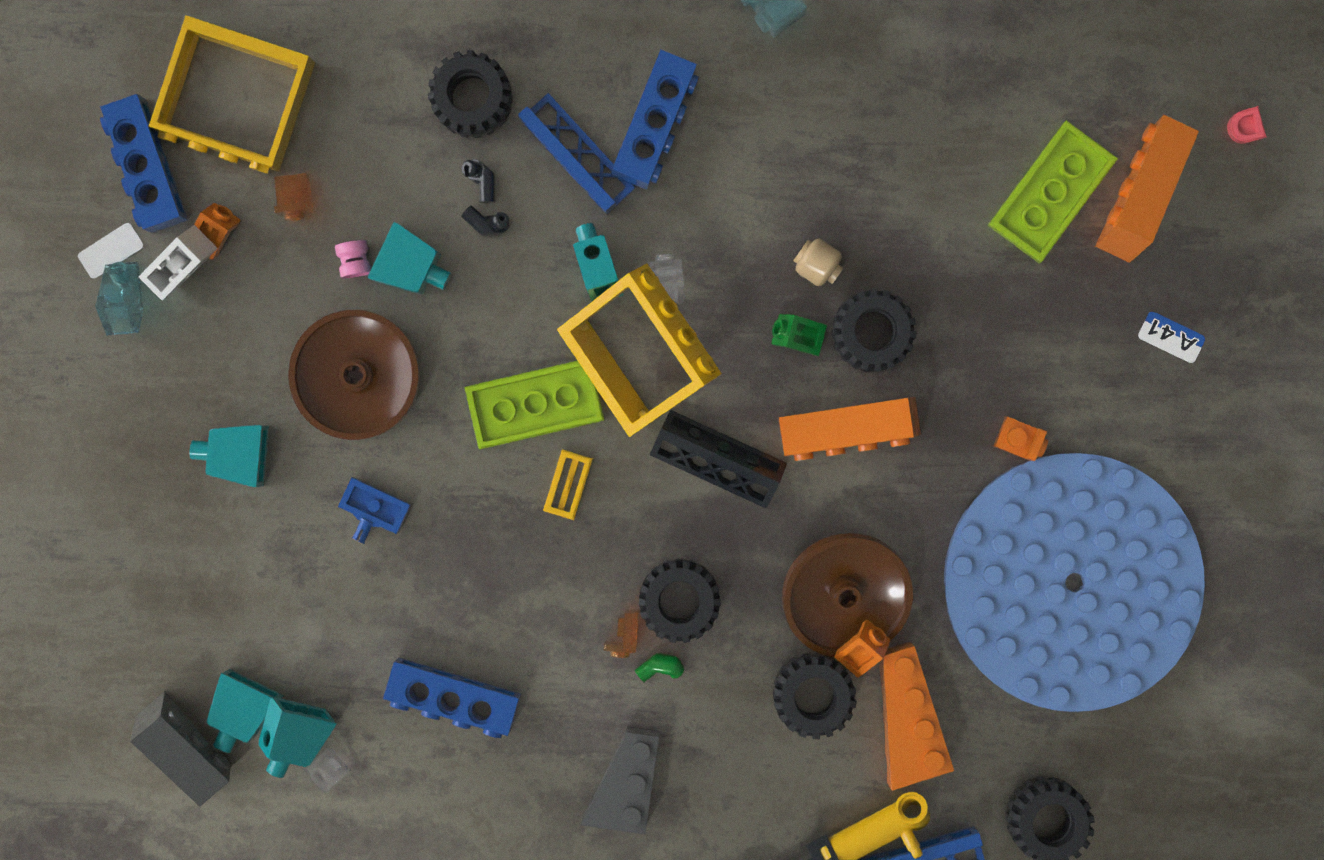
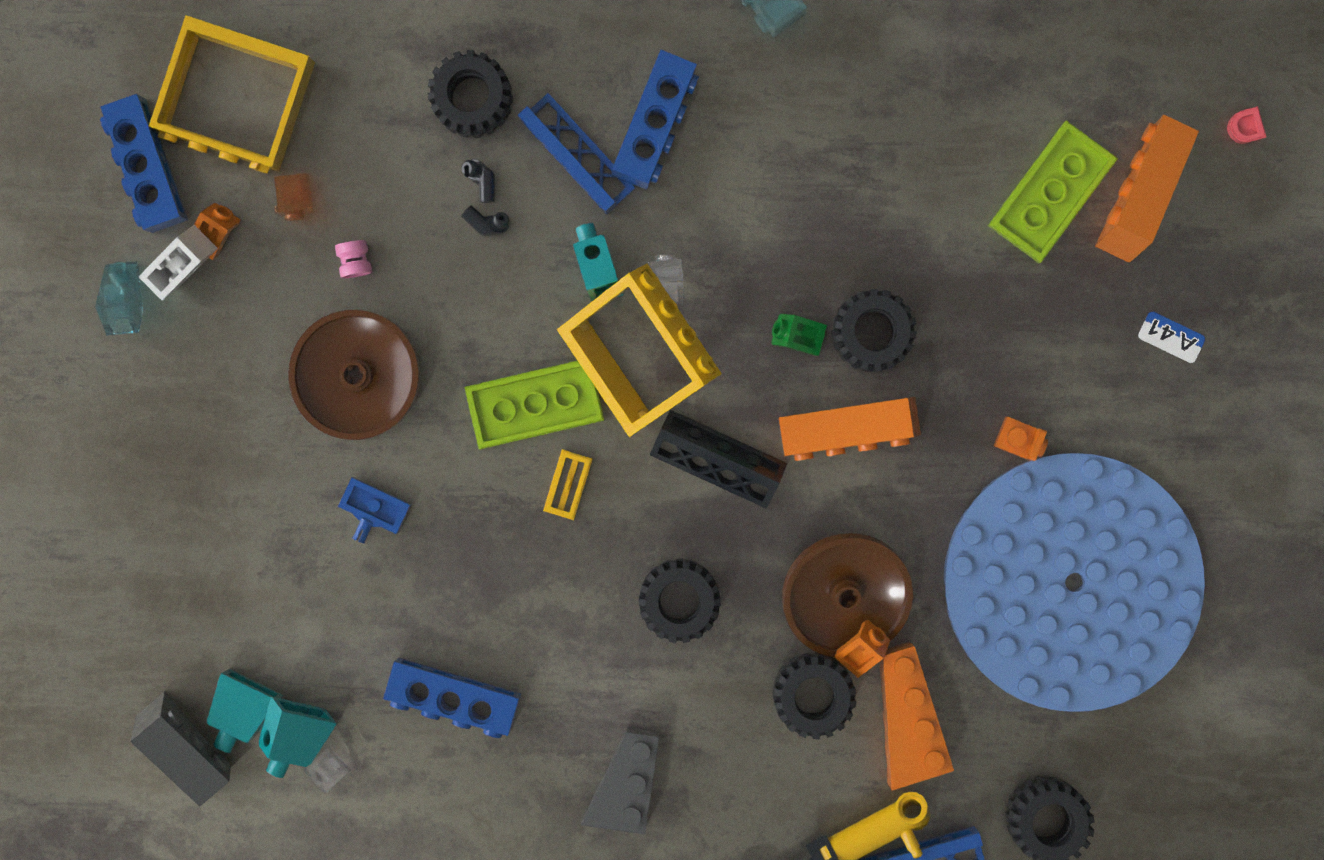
white sticker [78,223,143,278] -> none
teal torso [189,425,269,487] -> none
teal torso [367,222,452,295] -> none
clear orange bracket [603,610,639,658] -> none
green arm [634,653,685,683] -> none
tan head [793,238,843,287] -> none

